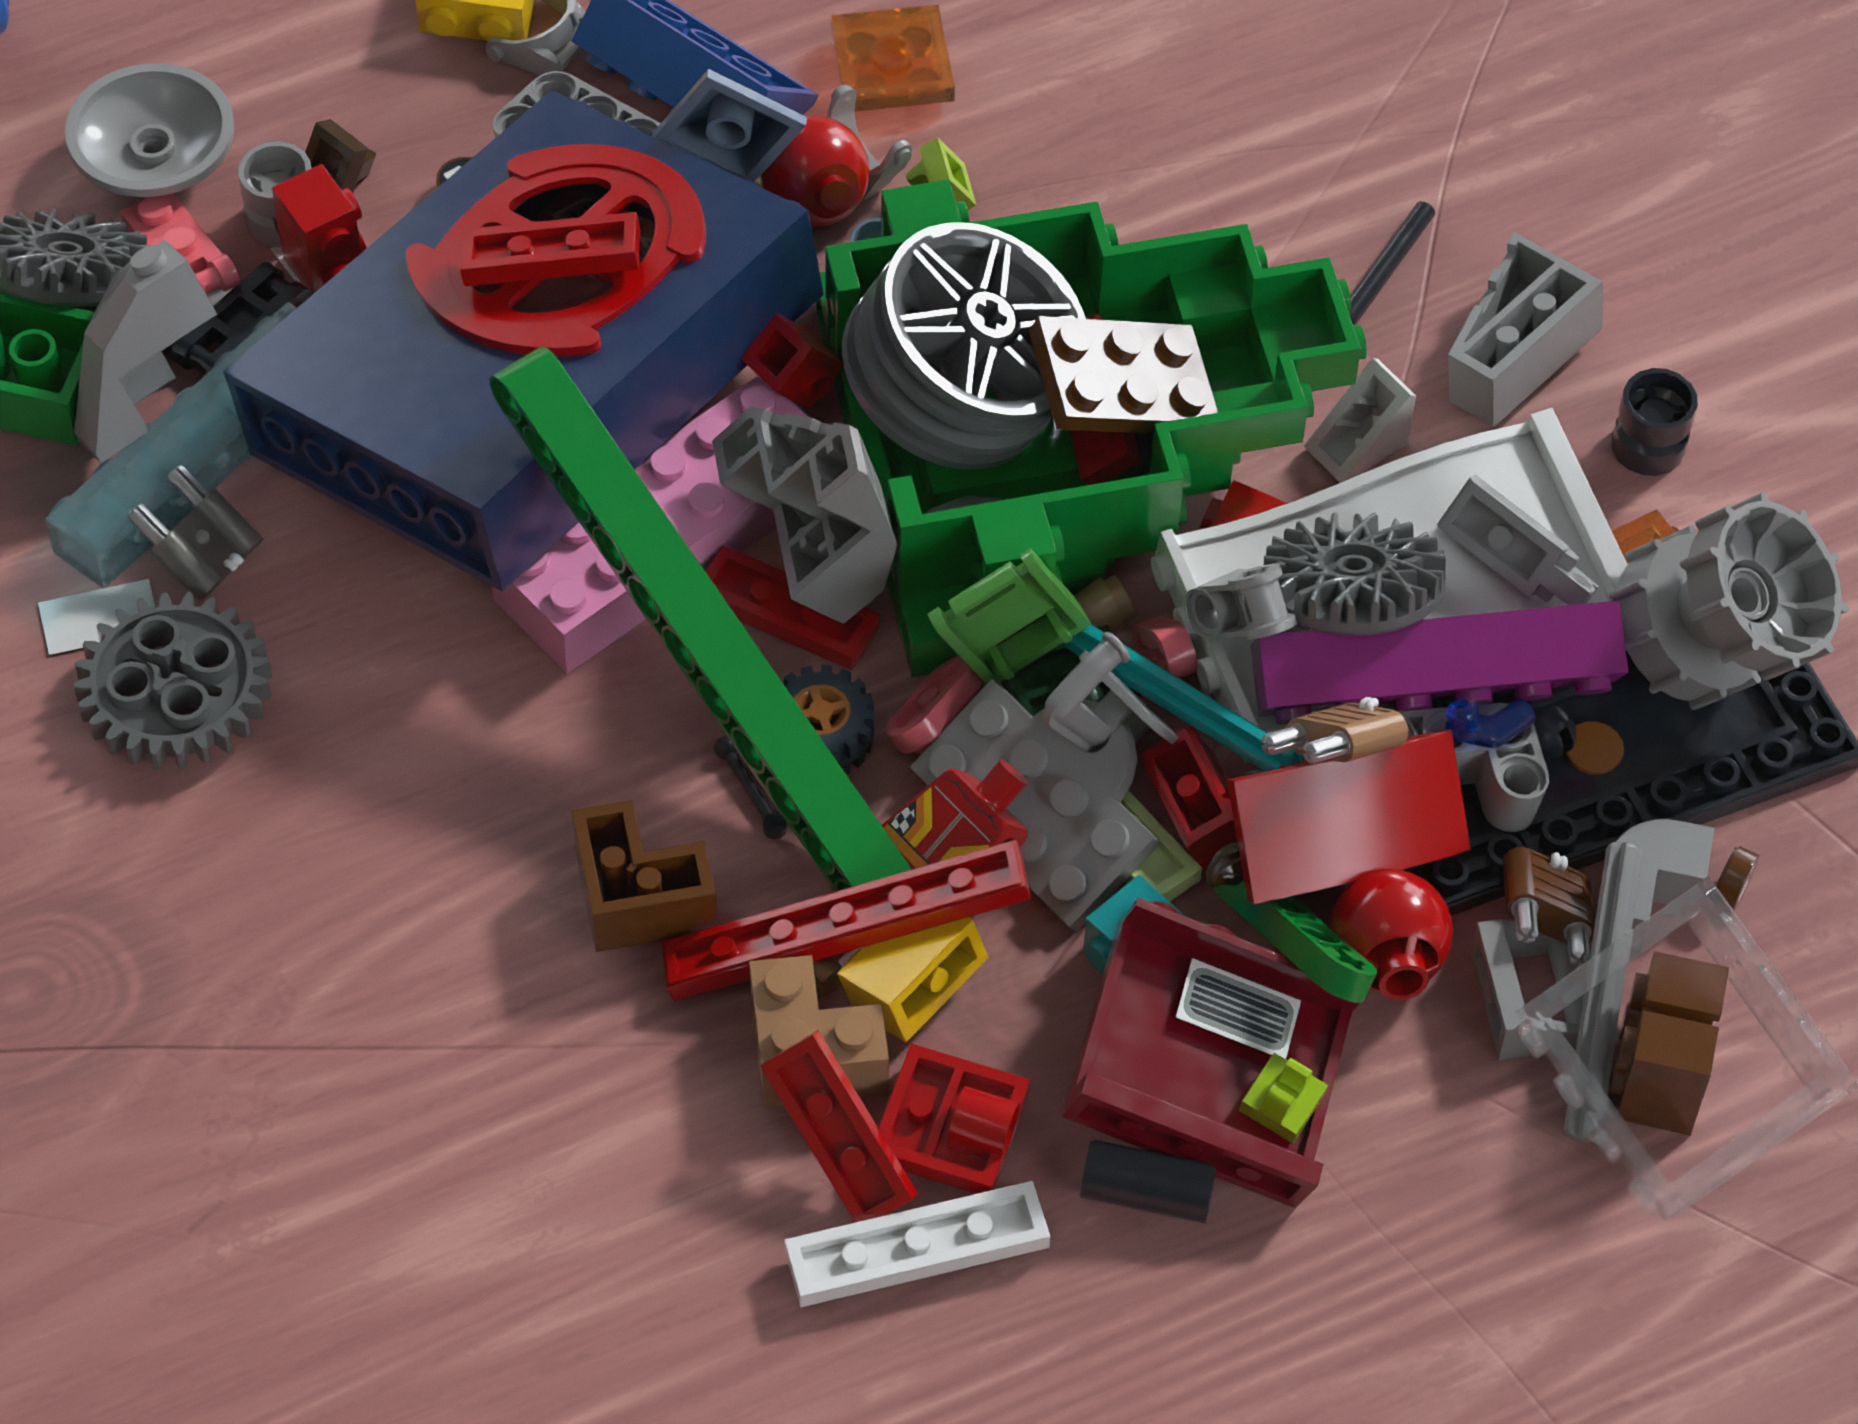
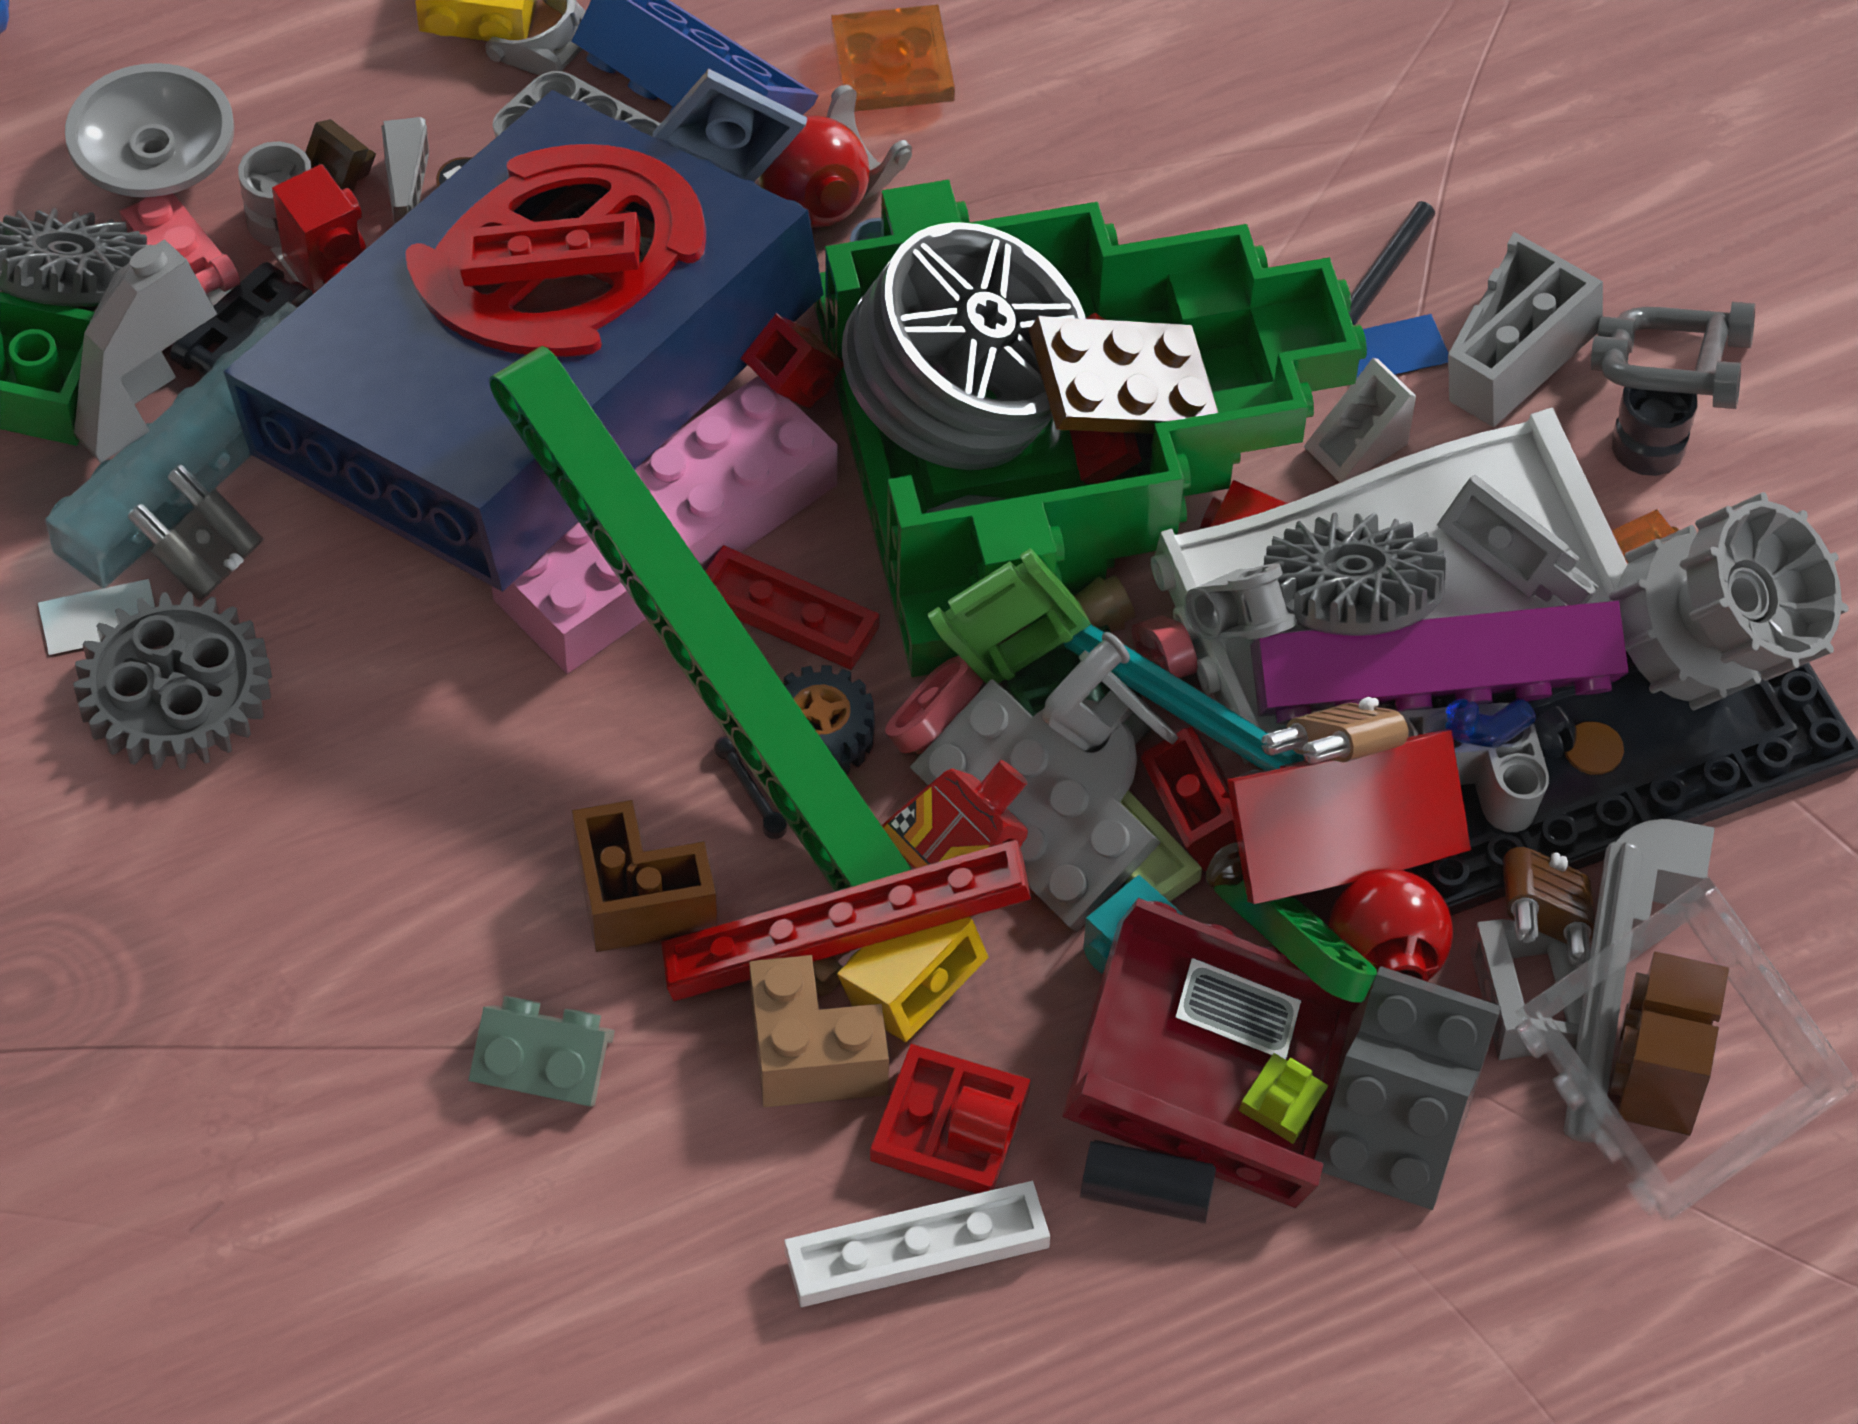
light grey brick [712,406,898,624] -> none
red plate [760,1030,918,1223] -> none
lime tile [906,137,977,210] -> none
reddish brown tile [1713,846,1760,910] -> none
none -> light grey slope [381,117,429,225]
none -> sand green bracket [468,996,615,1106]
none -> dark grey bracket [1314,967,1501,1210]
none -> blue sticker [1356,314,1449,379]
none -> dark grey bar [1591,301,1756,409]

